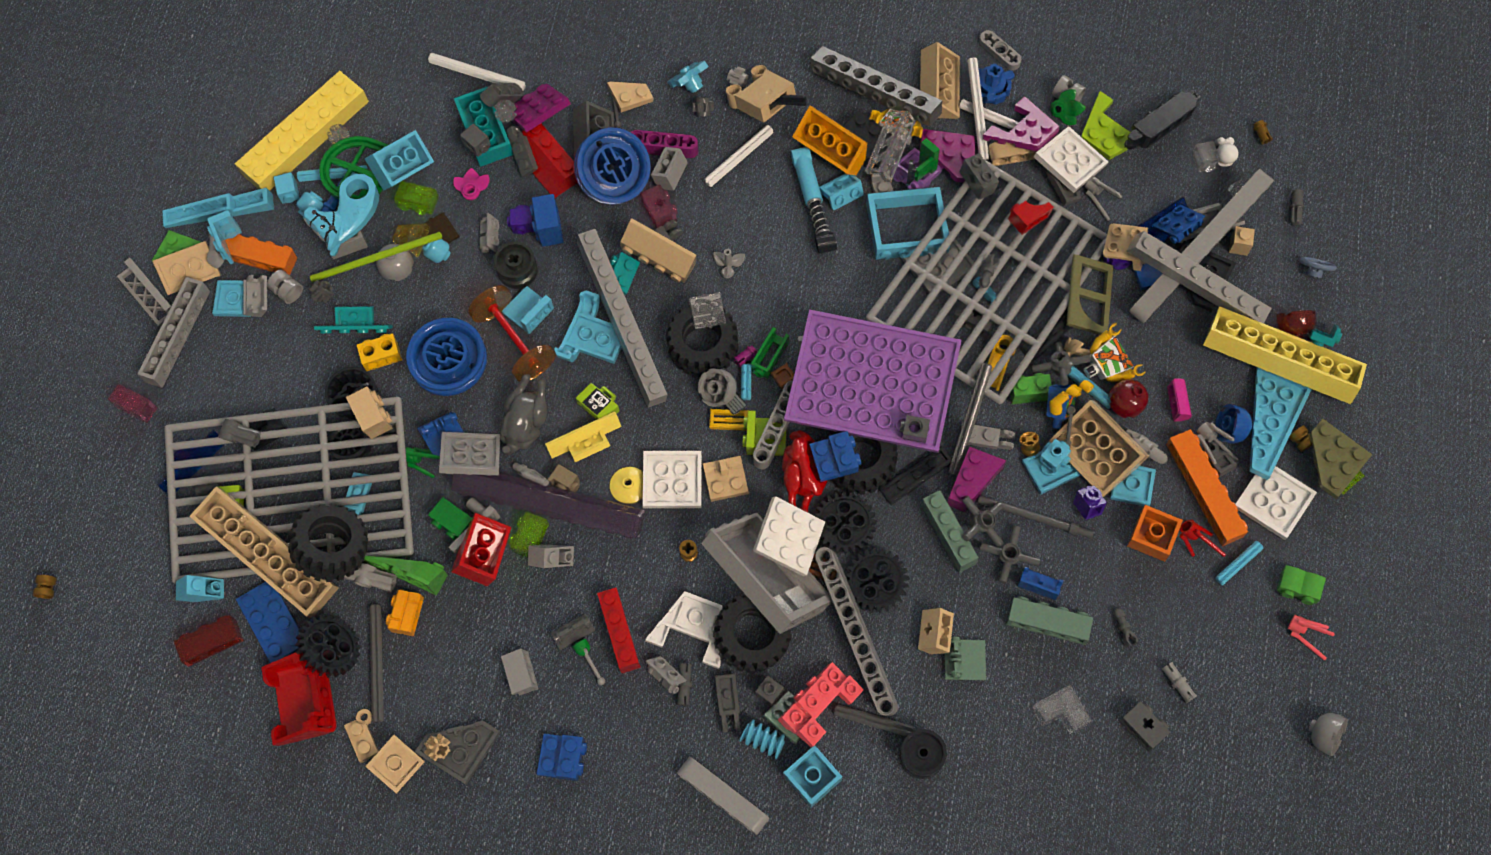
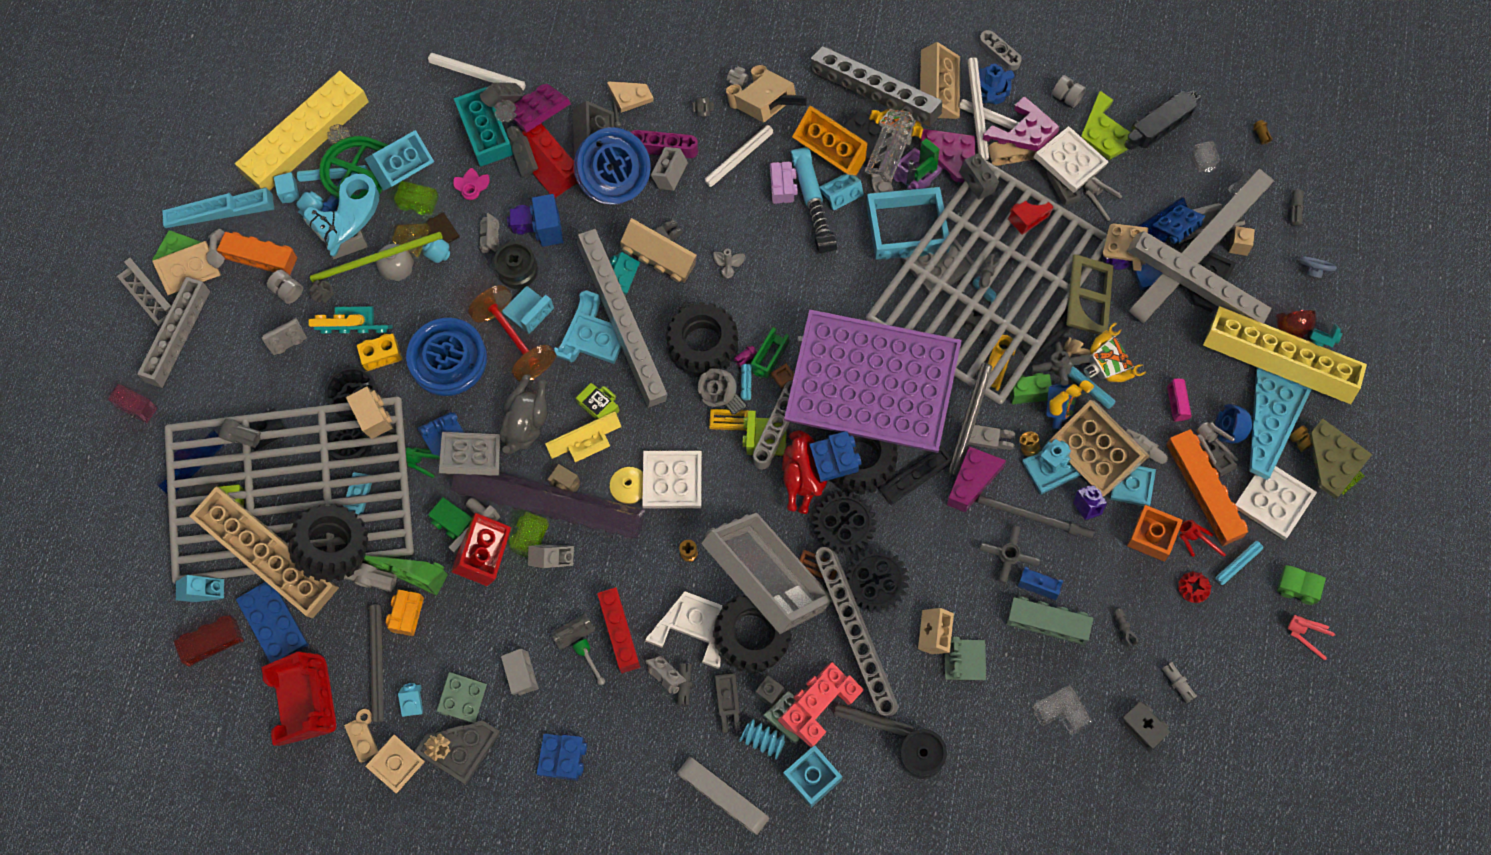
pearl gold wheel [33,575,57,599] -> none
medium azure bracket [207,210,242,264] -> none
medium azure tile [212,280,251,317] -> none
light grey hinge [243,275,267,317] -> none
black gear [295,614,361,678] -> none
dark grey brick [460,124,491,157] -> none
light grey piece [513,463,549,486] -> none
clear pink brick [641,185,678,229] -> none
medium azure plant [667,61,709,93] -> none
clear piece [689,293,726,329] -> none
tan hinge [703,456,749,502] -> none
white plate [753,496,825,576] -> none
dark grey brick [900,415,930,443] -> none
sand green brick [921,490,979,573] -> none
dark grey bar [962,496,1004,547] -> none
green plate [1050,89,1086,125] -> none
dark grey hinge [1064,406,1076,446] -> none
dark red cylinder [1108,379,1149,418] -> none
white piece [1214,137,1238,167] -> none
light grey cylinder [1309,713,1348,756] -> none
none -> light grey bracket [262,318,307,355]
none -> yellow hinge [309,314,365,327]
none -> medium azure bracket [398,683,423,717]
none -> sand green hinge [437,672,487,723]
none -> lavender brick [770,162,798,204]
none -> red gear [1178,571,1212,603]

